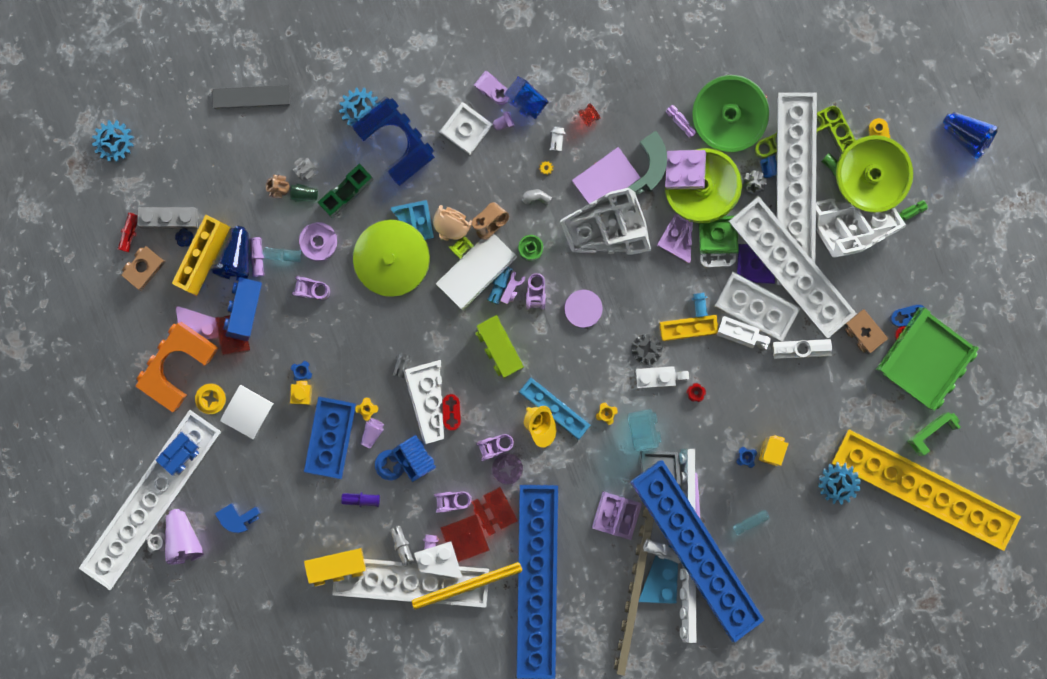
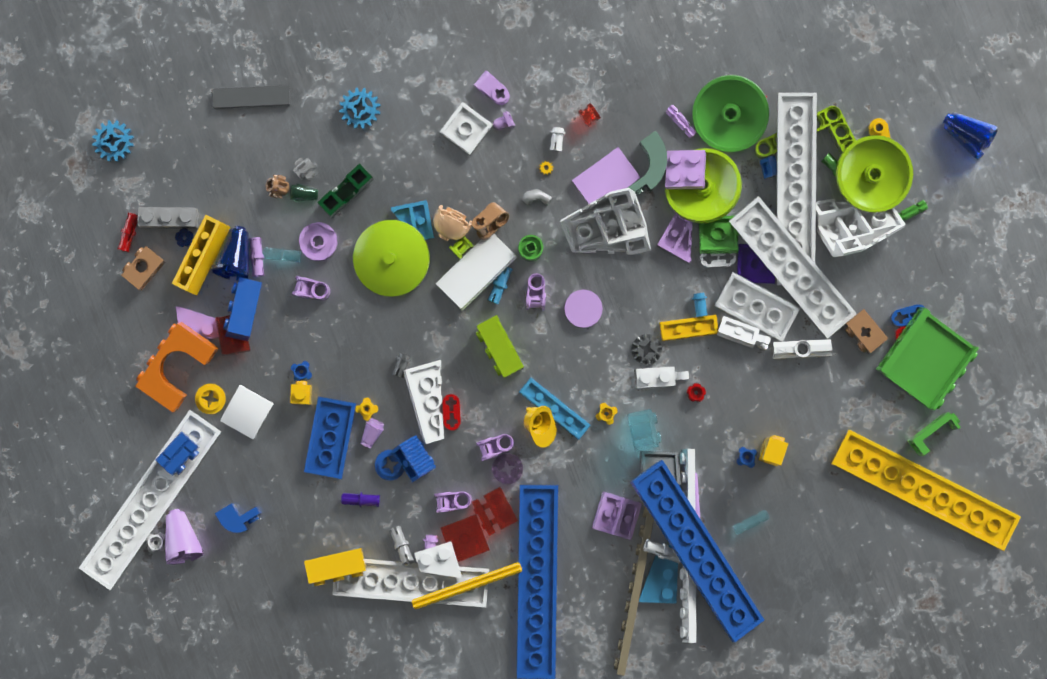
clear blue arch [350,96,435,186] -> none
lavender plate [500,272,525,305] -> none
clear blue brick [504,76,549,119] -> none
light grey gear [743,170,767,194] -> none
dark azure gear [818,462,861,505] -> none

